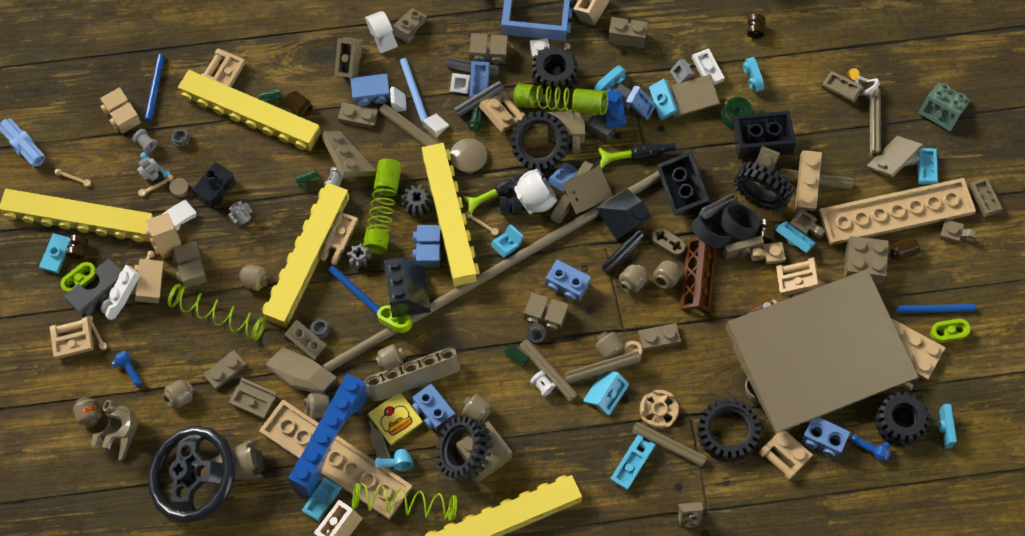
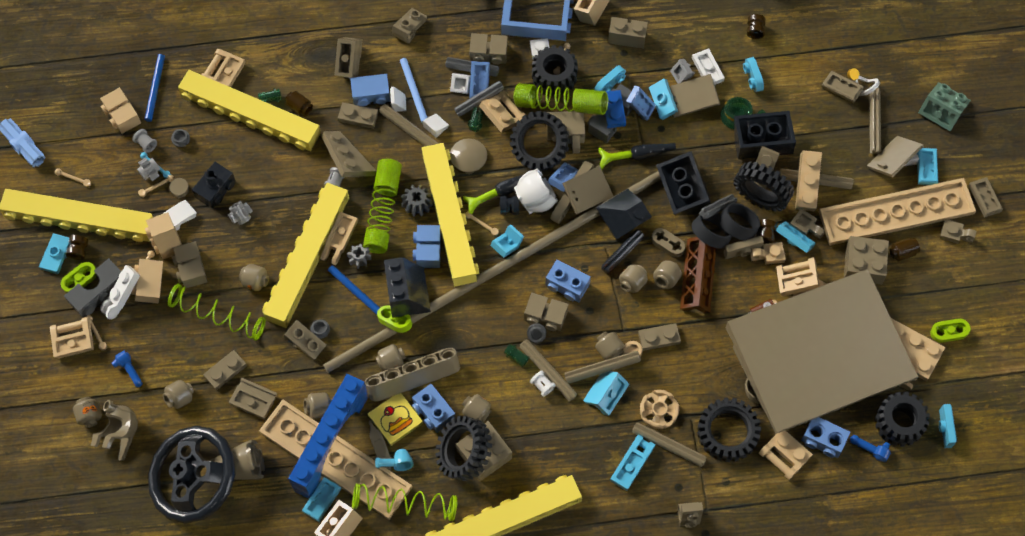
dark tan piece [266,347,337,394] -> none
clear green pin [295,169,320,188] -> none
white brick [365,11,398,53] -> none
blue bar [897,304,976,313] -> none

